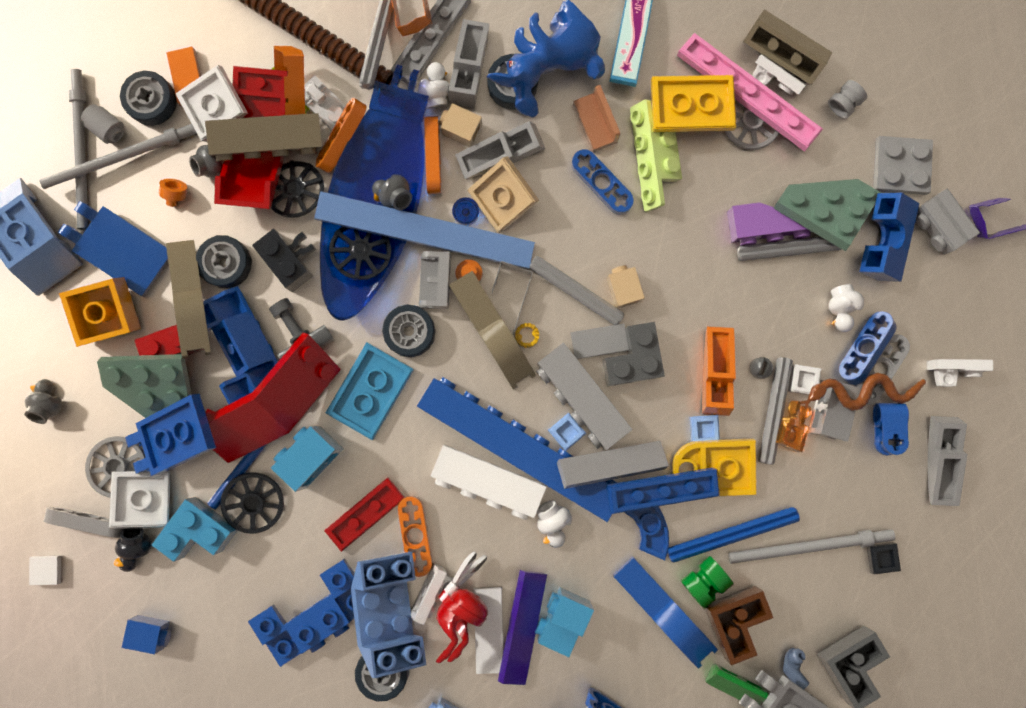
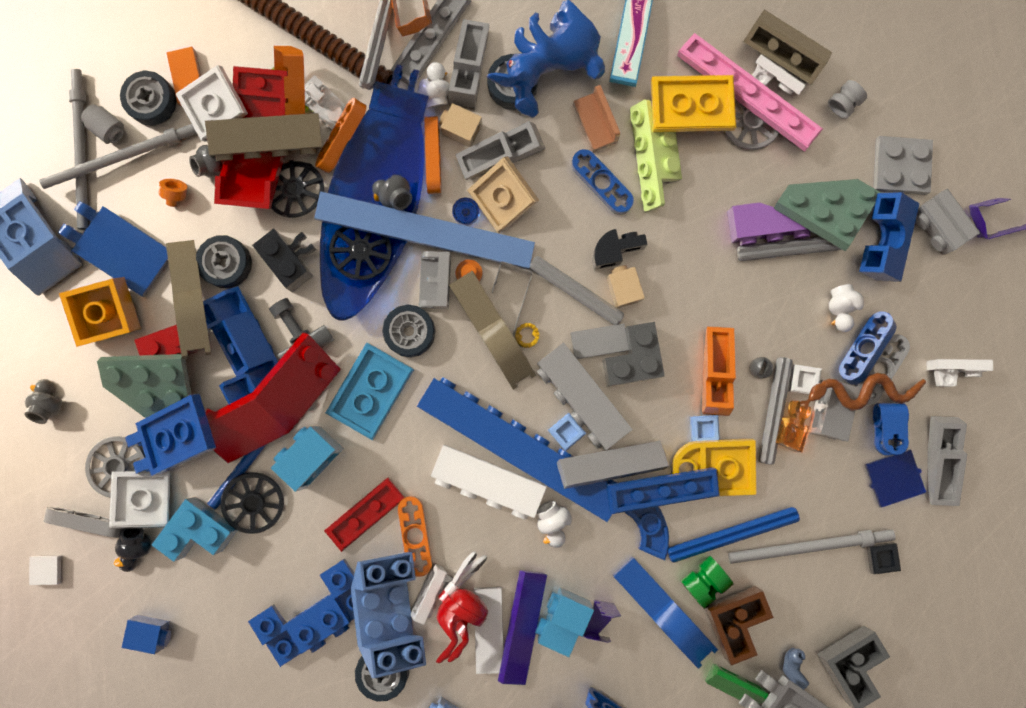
none -> dark purple piece [583,600,621,643]
none -> black brick [592,229,648,270]
none -> clear blue piece [864,449,926,508]

